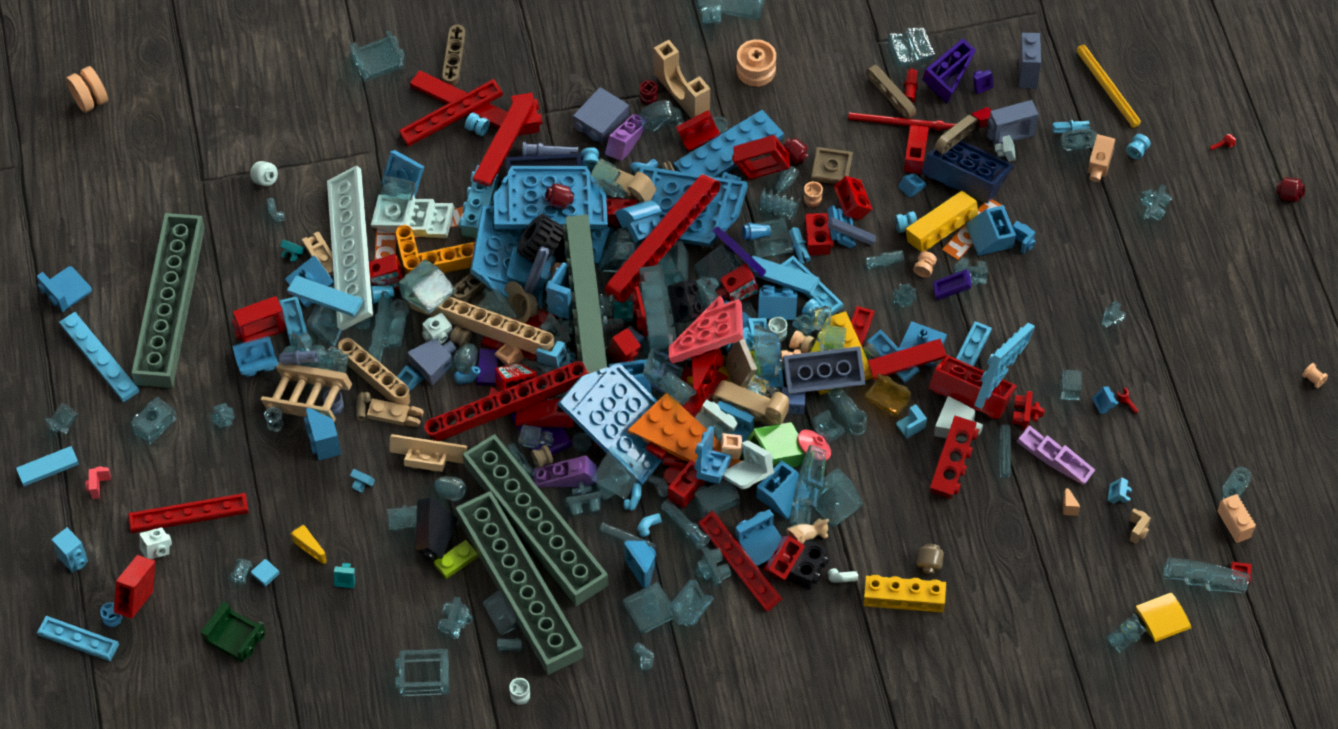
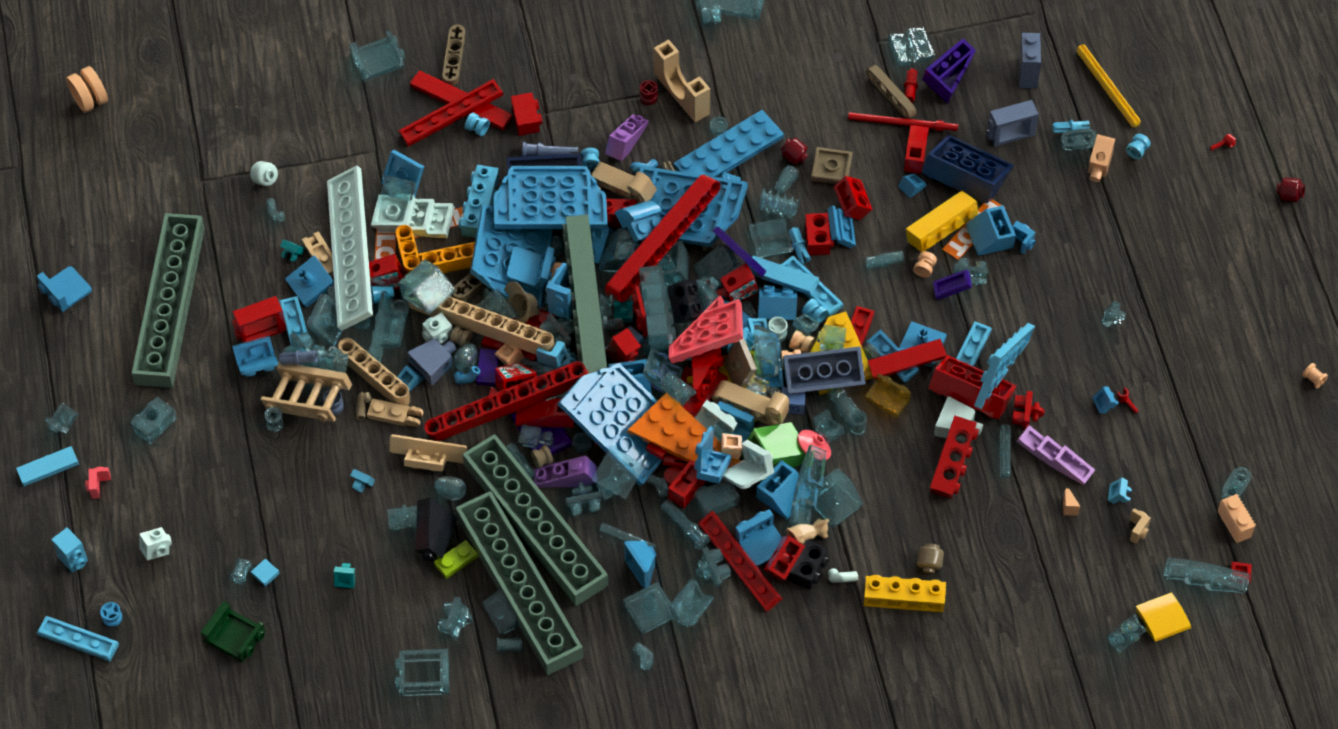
medium azure plate [59,312,139,402] -> none
red brick [114,555,156,619] -> none
red tile [128,493,249,533] -> none
clear light blue gear [210,403,235,428] -> none
medium azure tile [287,275,363,317] -> none
yellow slope [291,525,327,564] -> none
dark azure slope [304,408,341,460] -> none
red tile [473,96,534,187] -> none
light aqua wheel [509,678,530,705] -> none
black tyre [517,214,563,263] -> none
sand blue axle [524,247,549,295] -> none
dark red head [545,184,574,210] -> none
sand blue brick [573,87,629,144] -> none
clear light blue brick [591,158,627,199] -> none
medium azure arm [624,483,642,511] -> none
medium azure arm [637,513,662,537] -> none
clear light blue brick [639,100,684,132] -> none
red bracket [676,110,720,151] -> none
red window [732,135,790,180] -> none
light nougat wheel [736,39,776,87] -> none
dark azure cone [742,223,771,241] -> none
light nougat wheel [804,182,823,207] -> none
clear light blue tile [809,305,831,330] -> none
sand blue axle [828,217,876,245] -> none
clear light blue gear [894,283,917,307] -> none
medium azure wheel [895,211,917,233] -> none
medium azure panel [896,405,927,439] -> none
dark tan beam [934,115,978,154] -> none
red slope [971,107,992,128] -> none
dark purple tile [973,69,994,94] -> none
light aqua tile [995,135,1016,162] -> none
clear light blue panel [1060,370,1082,400] -> none
clear light blue hips [1139,184,1172,220] -> none

